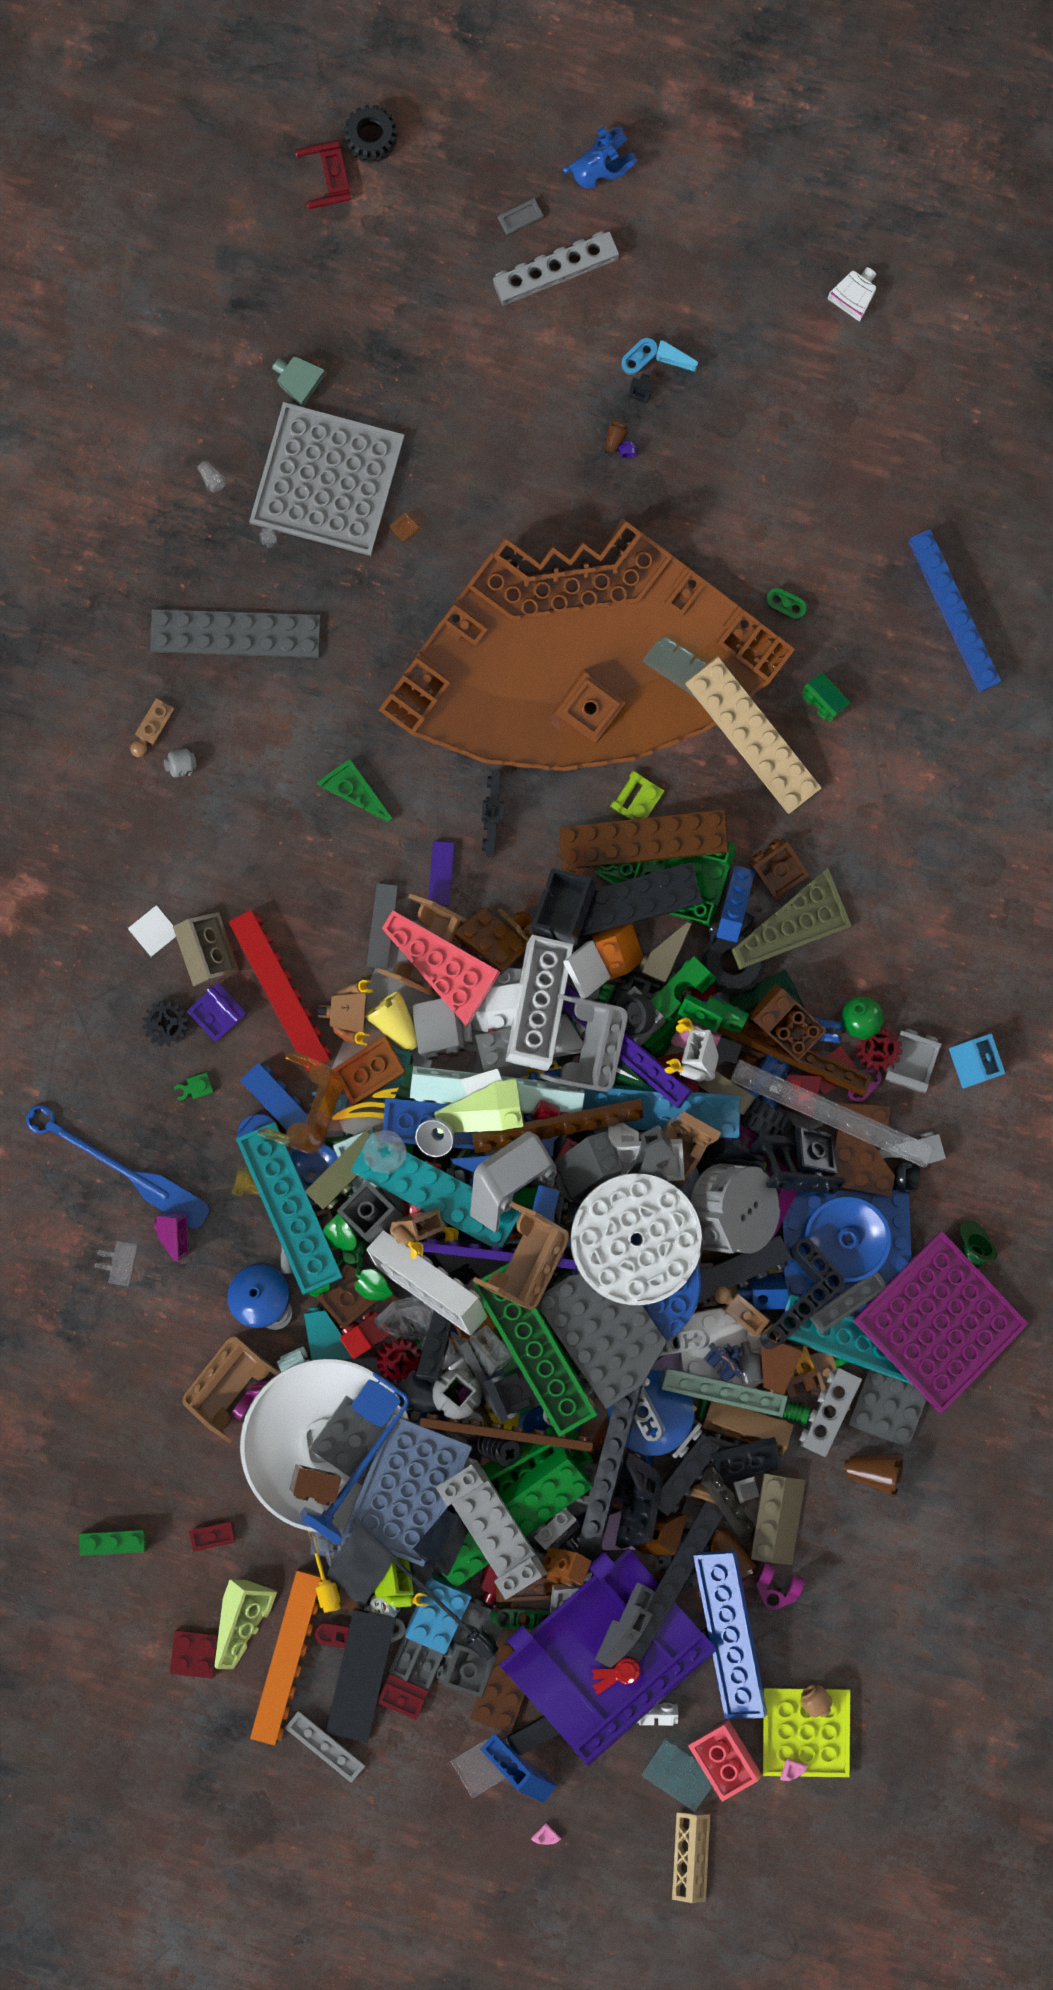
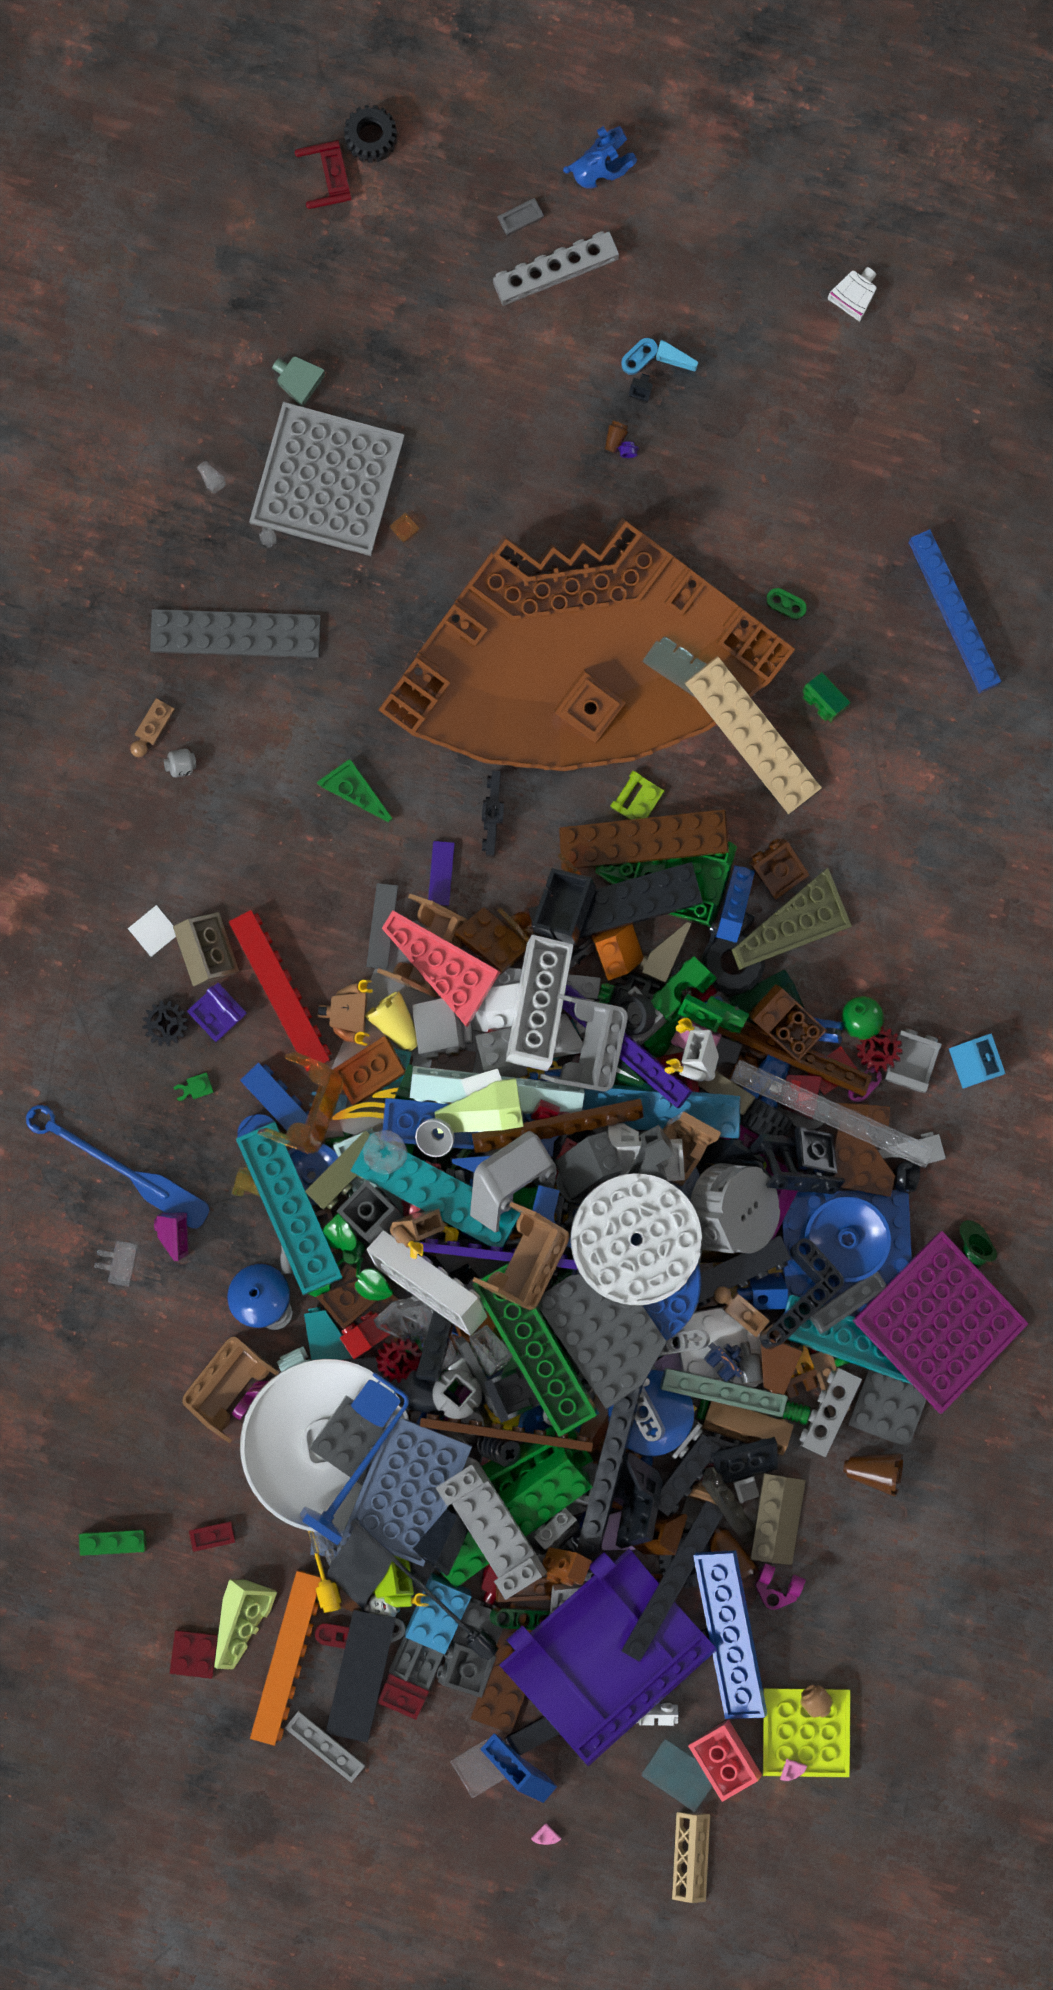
reddish brown brick [289,1464,342,1506] -> none
white tile [563,940,611,998] -> none
red piece [592,1657,641,1695] -> none
dark grey slope [595,1583,655,1668] -> none

